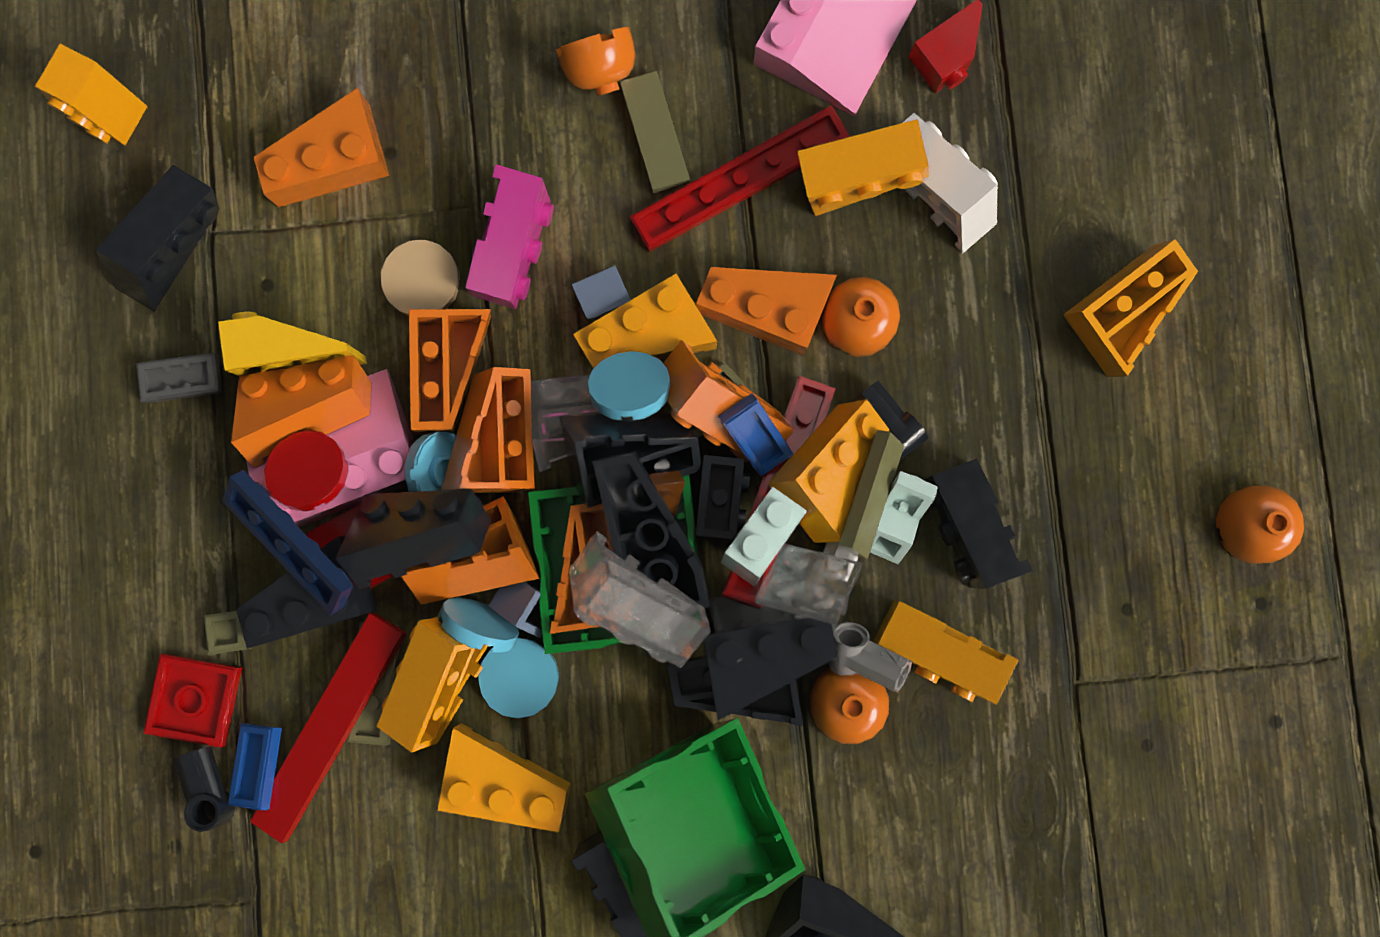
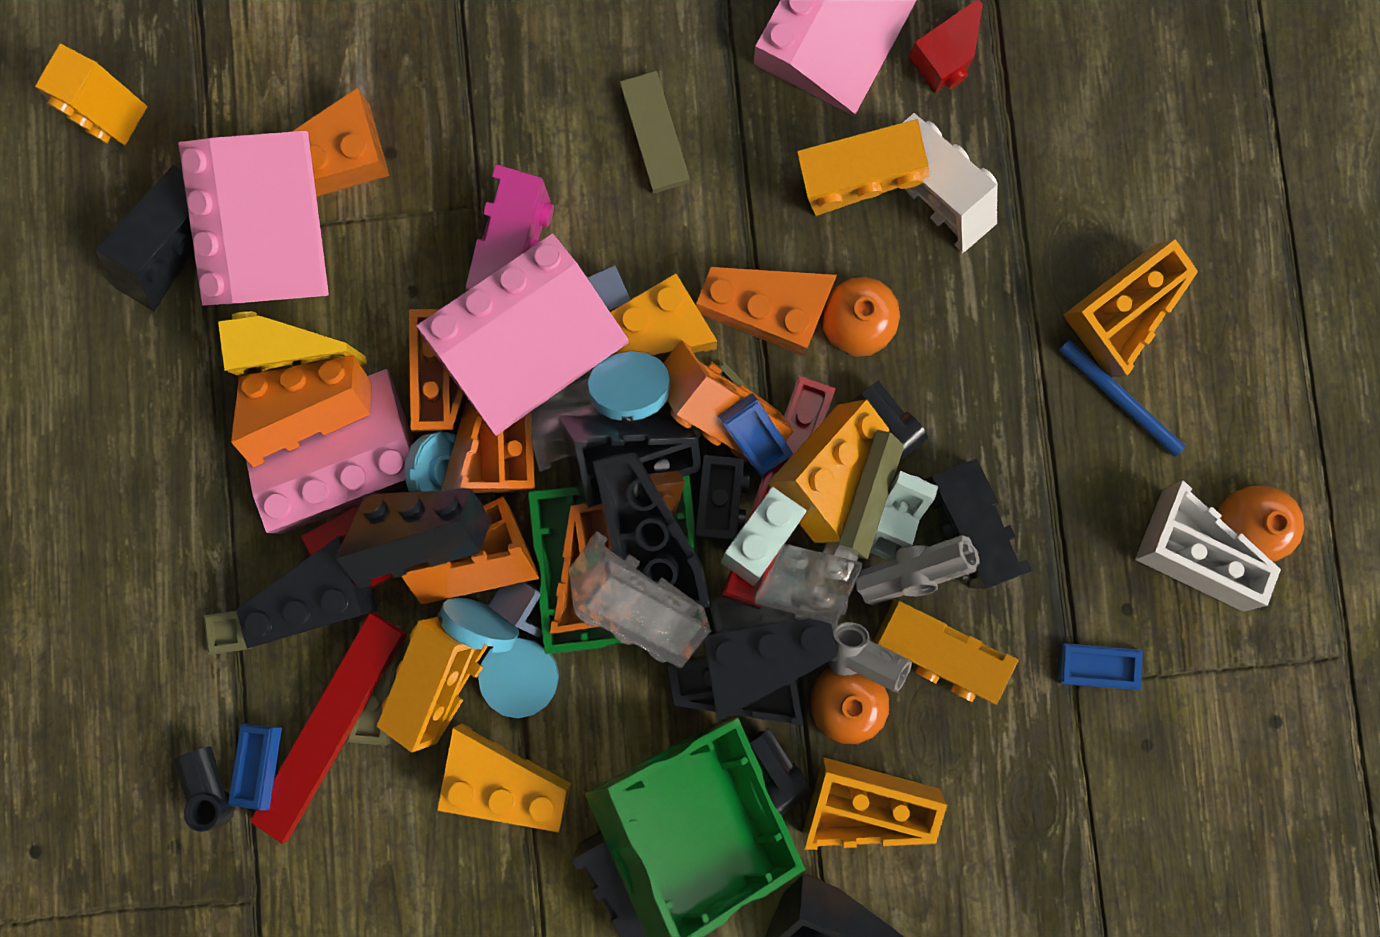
dark grey plate [136,352,223,404] -> none
red tile [143,653,242,748] -> none
dark blue plate [222,470,354,616] -> none
red tile [264,430,349,512] -> none
tan tile [381,240,460,316] -> none
orange cylinder [555,27,636,96] -> none
red tile [630,105,850,253] -> none
none -> bright pink slope [178,131,329,306]
none -> bright pink slope [416,233,629,436]
none -> black piece [748,728,814,815]
none -> light orange wedge [802,757,947,850]
none -> light grey piece [856,535,980,605]
none -> blue tile [1057,643,1143,690]
none -> blue bar [1058,339,1186,457]
none -> white wedge [1135,480,1281,612]

